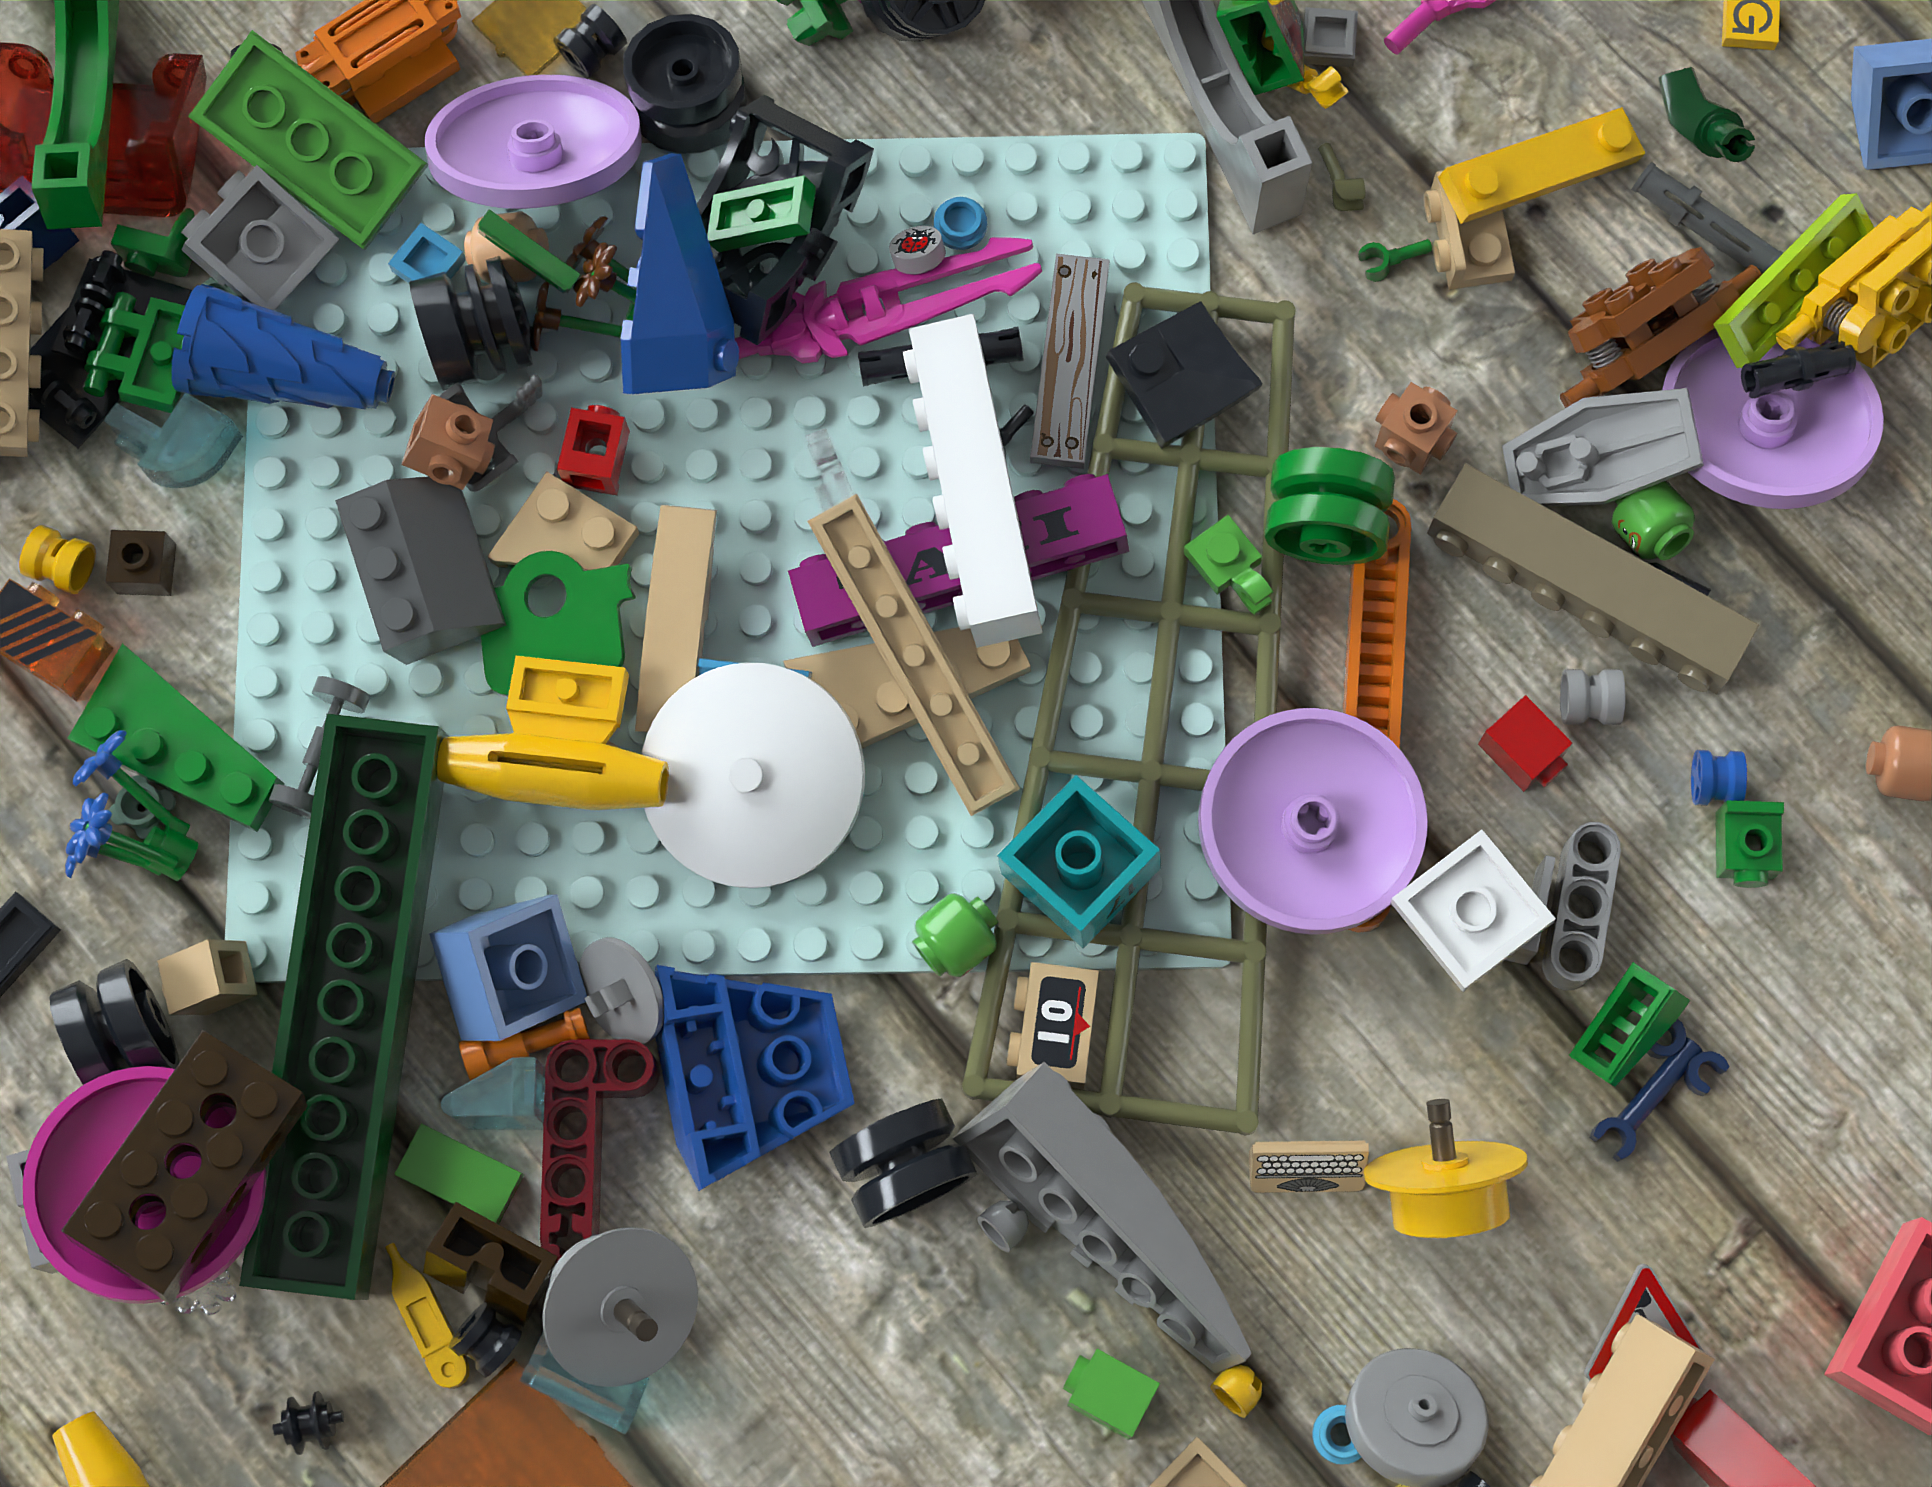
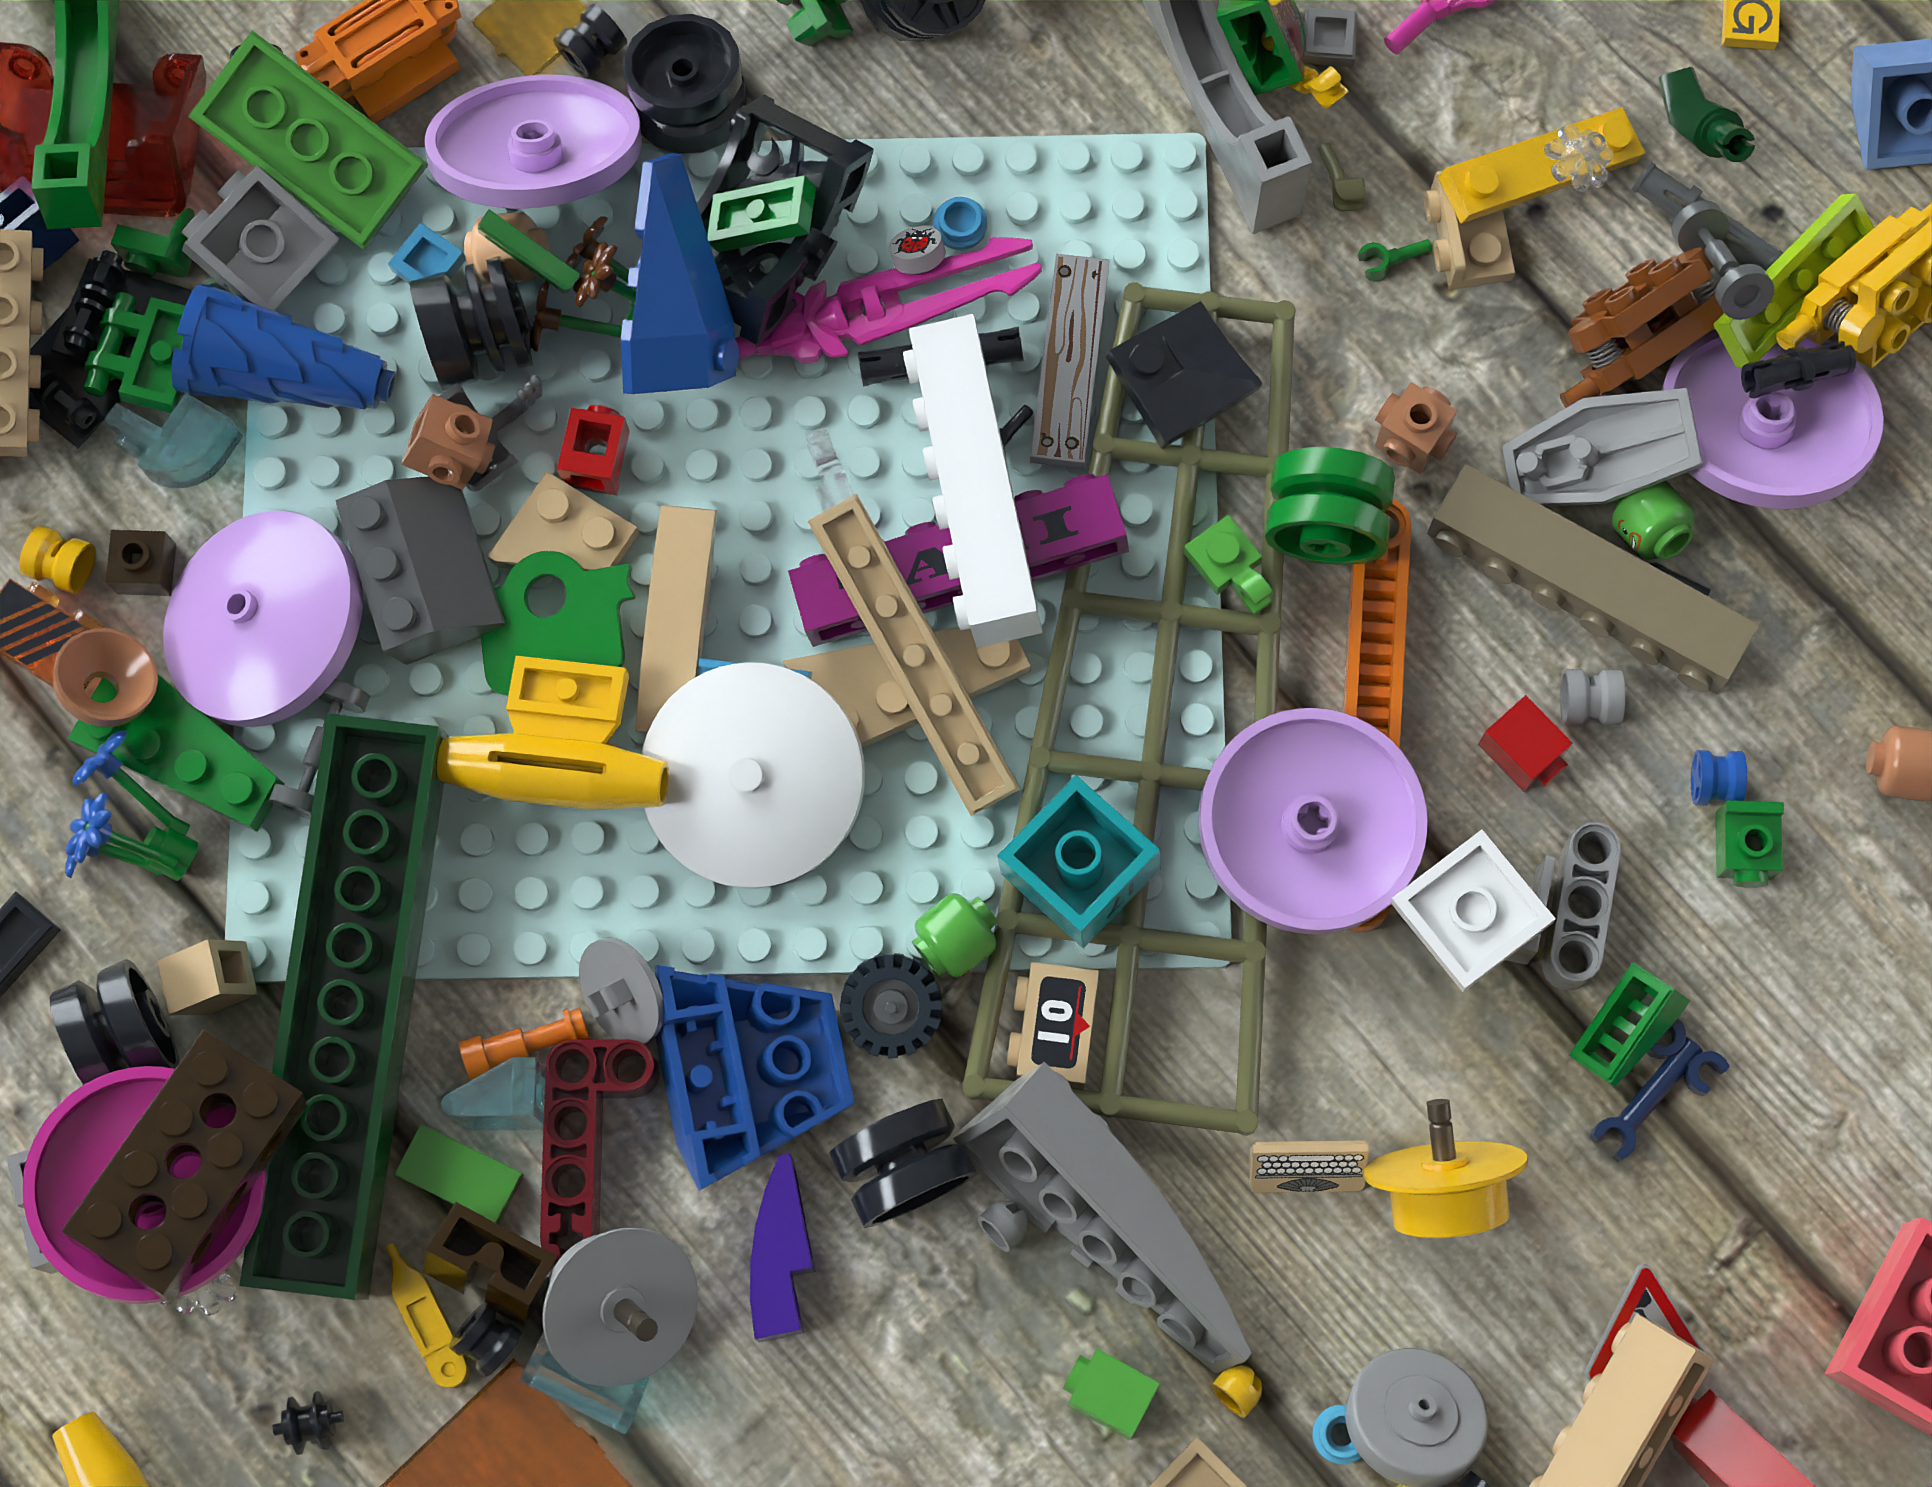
sand green plate [109,775,176,840] -> none
medium blue slope [429,894,587,1041] -> none
none -> nougat piece [53,628,158,727]
none -> lavender dish [163,511,363,727]
none -> dark purple slope [750,1153,816,1343]
none -> black wheel [840,953,942,1059]
none -> clear plant [1544,124,1613,192]
none -> dark grey wheel [1672,200,1774,320]

